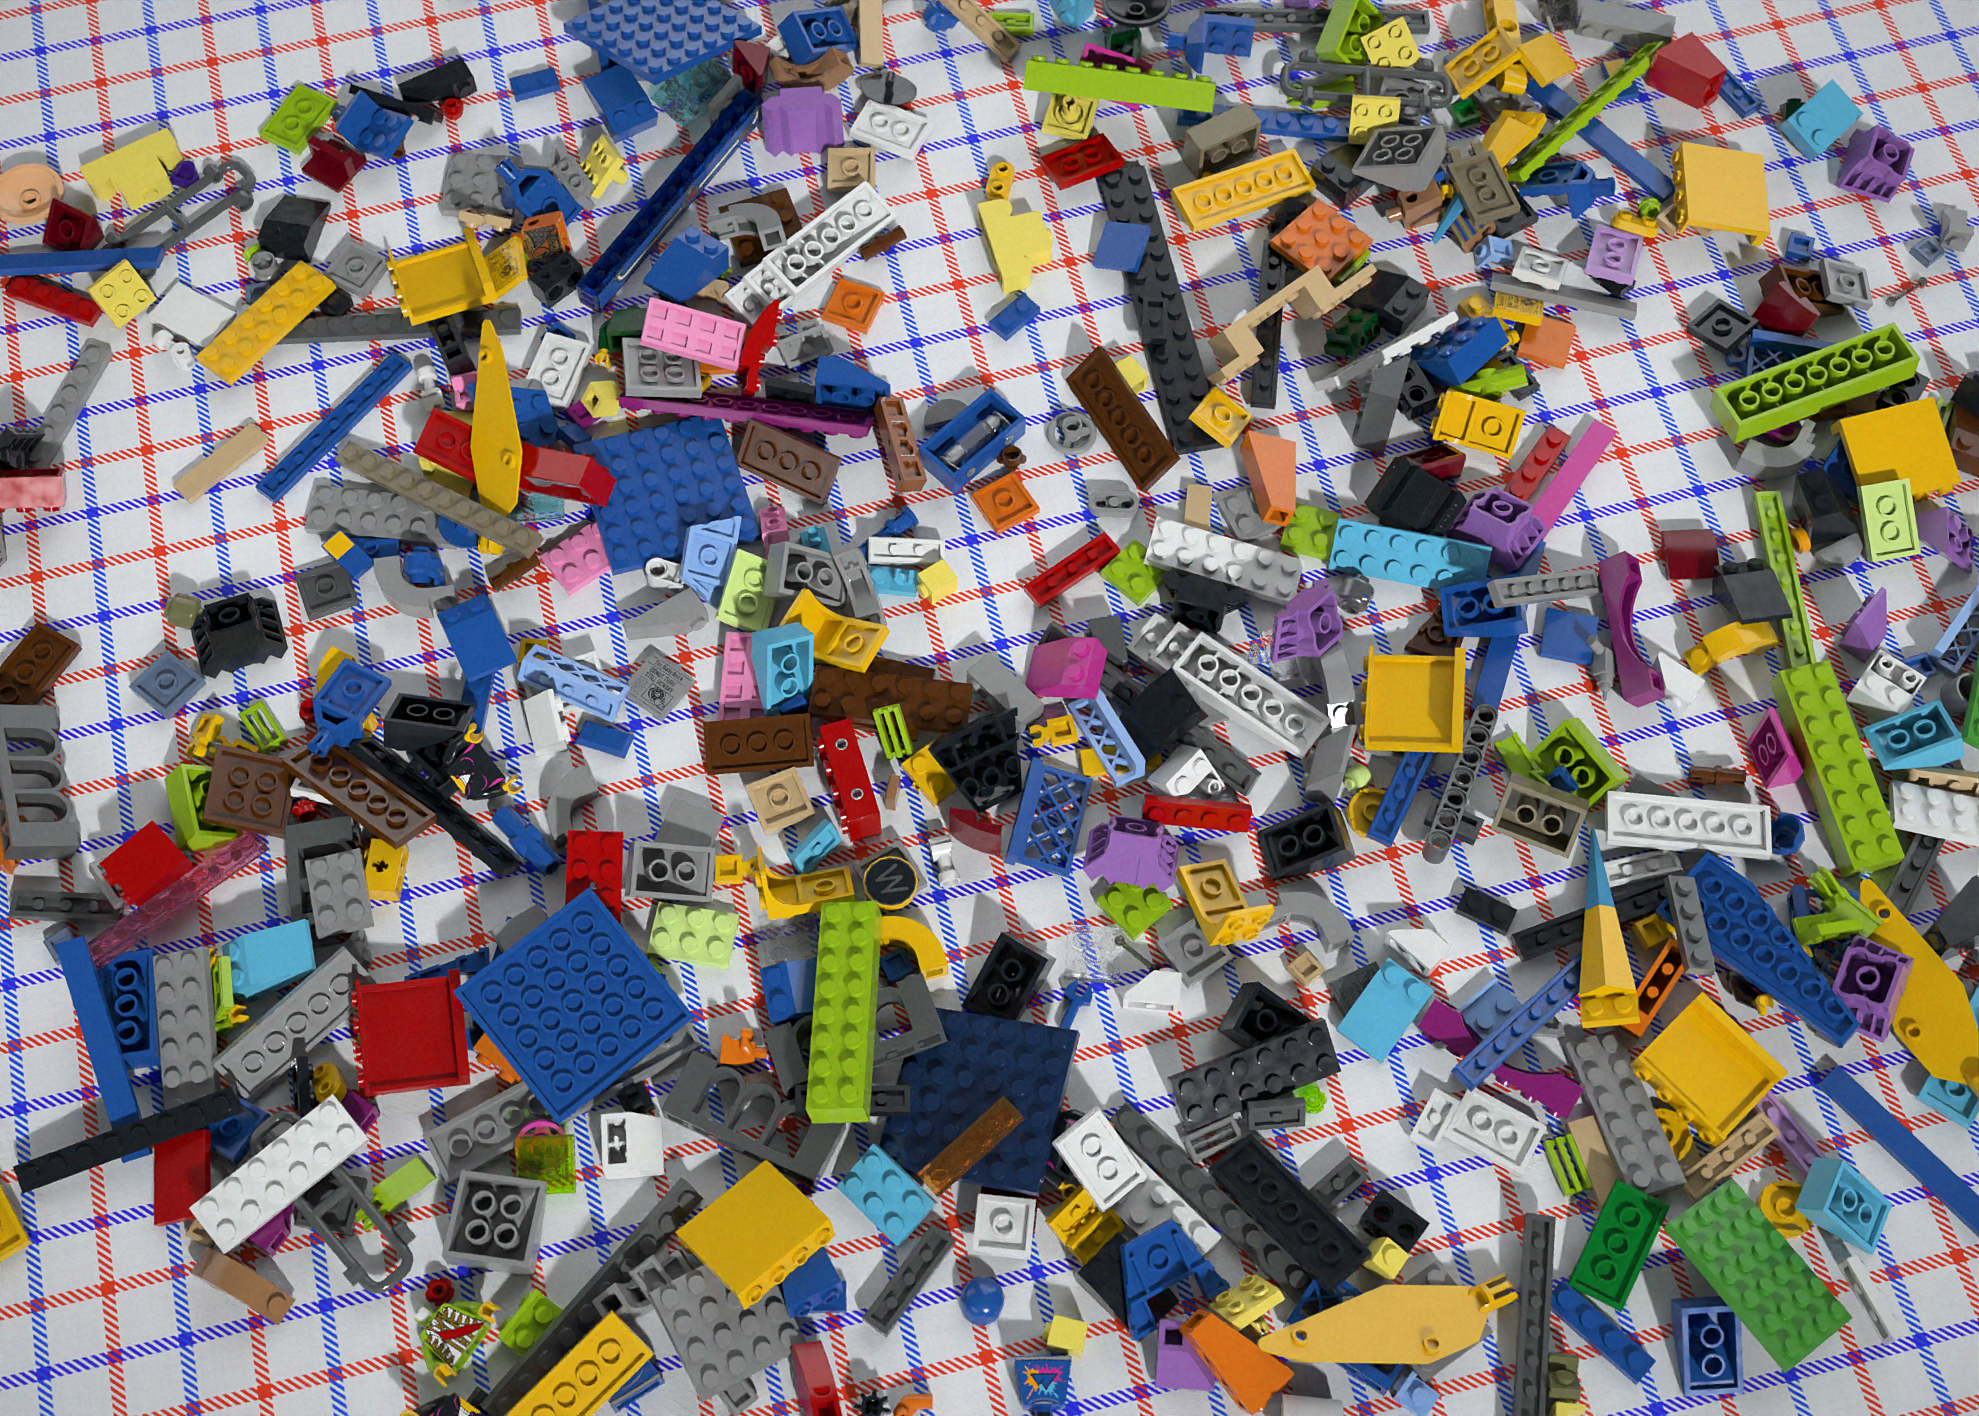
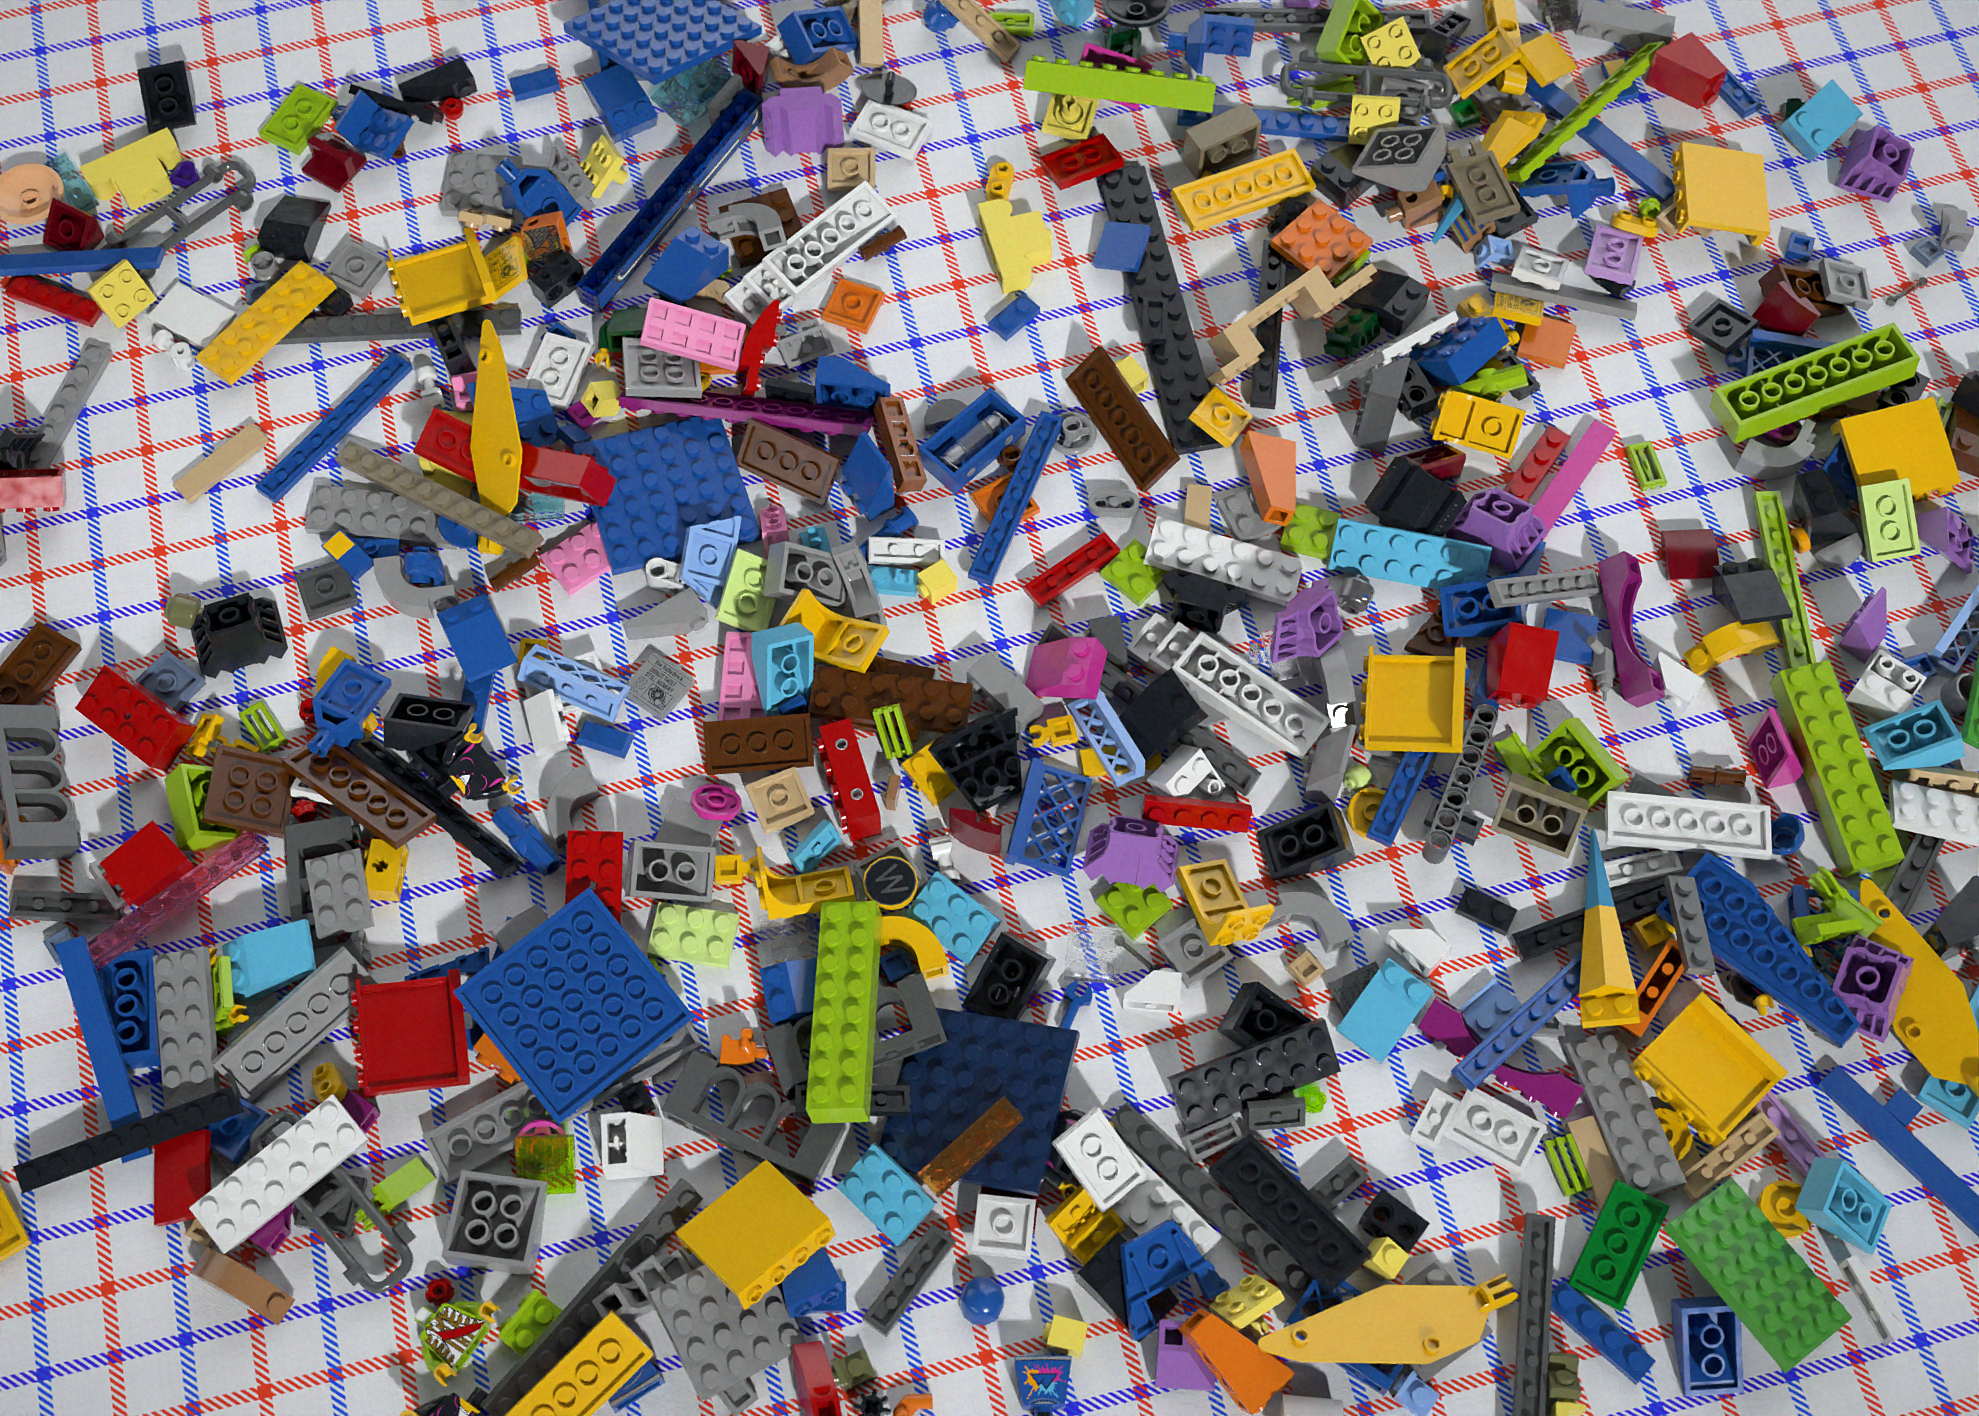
black plate [291,1056,316,1117] -> none
none -> clear light blue tile [43,153,99,212]
none -> red piece [75,665,197,771]
none -> black slope [137,60,197,134]
none -> dark pink wheel [690,784,742,821]
none -> olive bracket [831,1348,876,1392]
none -> blue slope [840,431,895,522]
none -> medium azure plate [904,871,1002,965]
none -> blue tile [968,410,1065,586]
none -> black slope [1419,10,1471,62]
none -> red slope [1486,622,1559,709]
none -> lime tile [1625,440,1667,492]
none -> blue tile [1883,1088,1923,1128]

